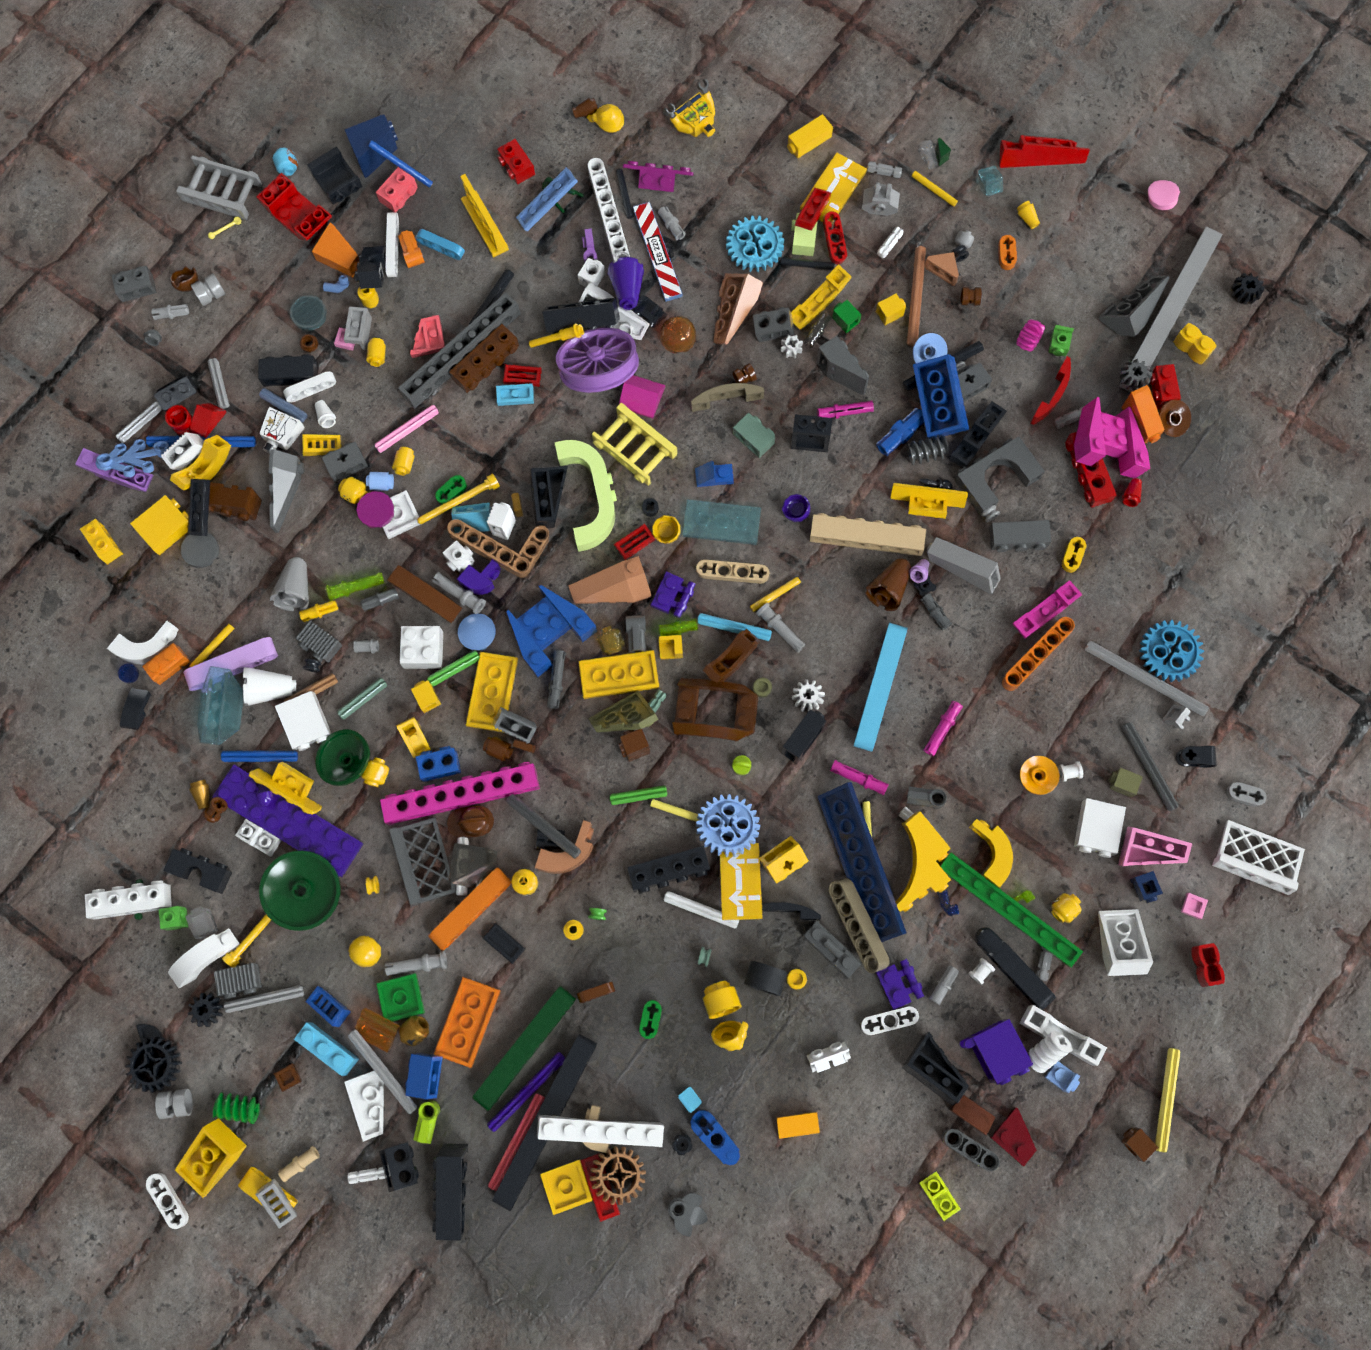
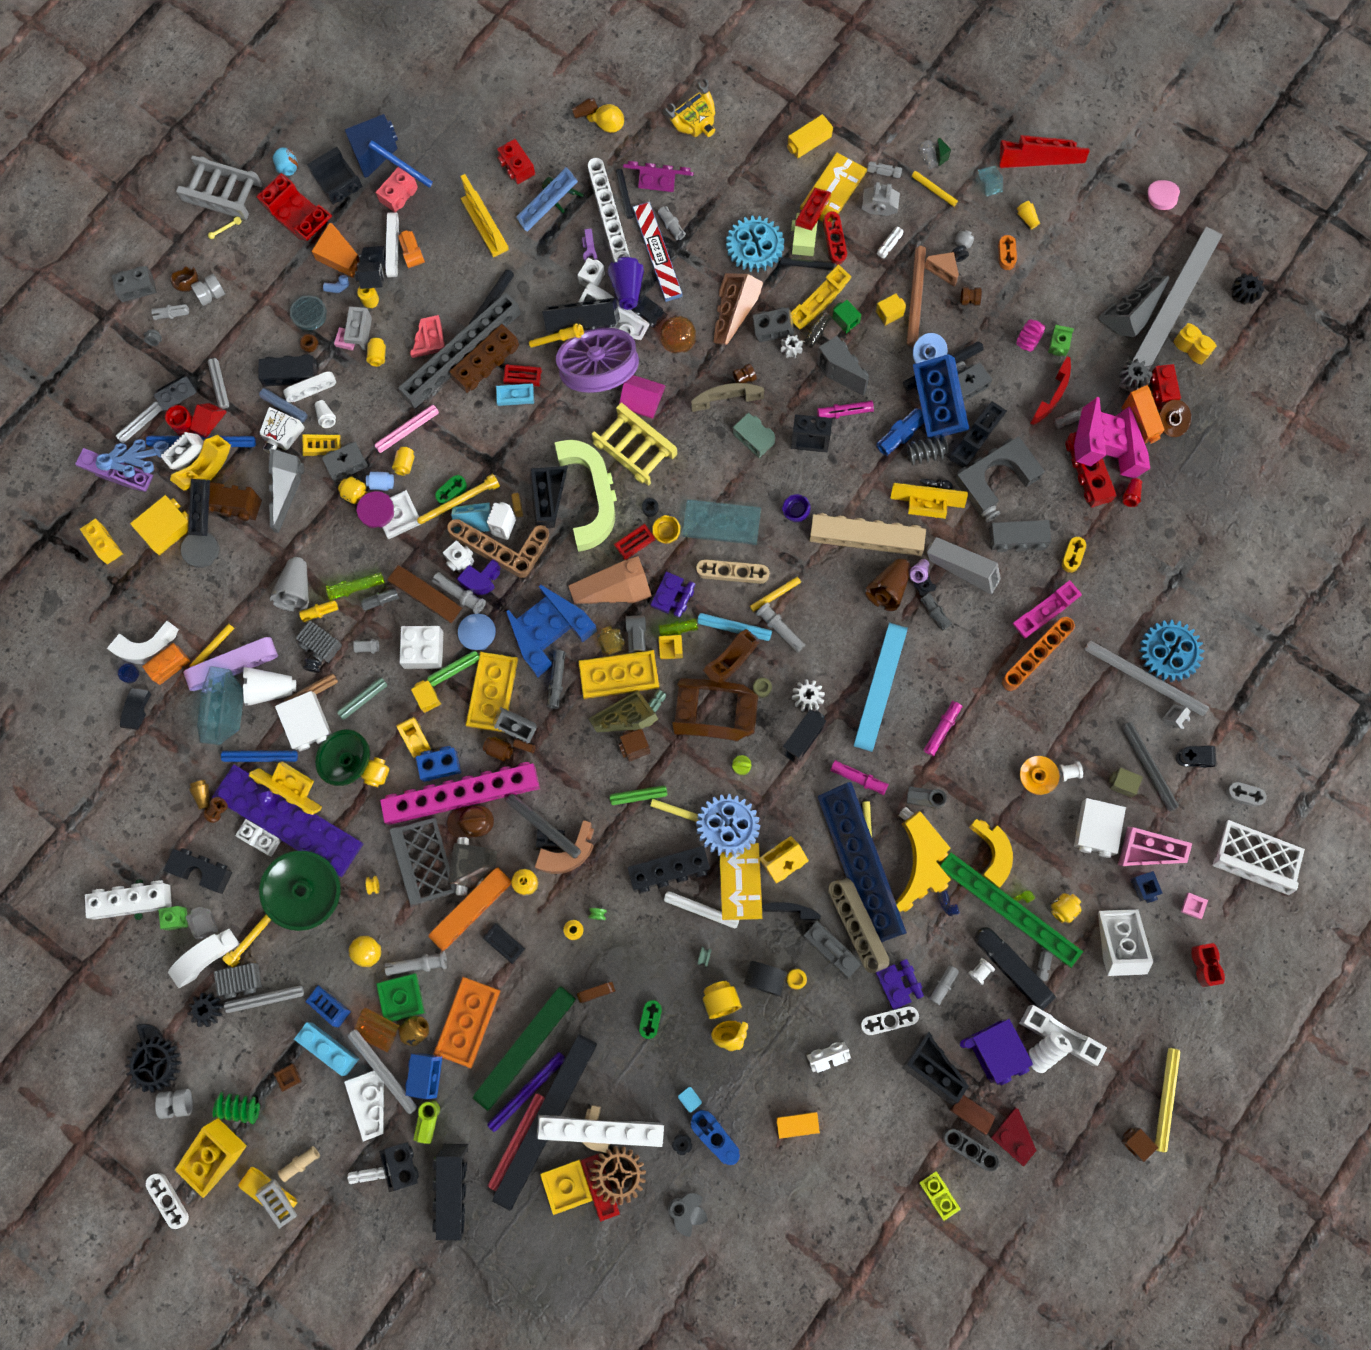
dark azure beam [415,229,465,260] -> none
blue slope [695,461,734,487] -> none
light blue bracket [1045,1061,1080,1093] -> none

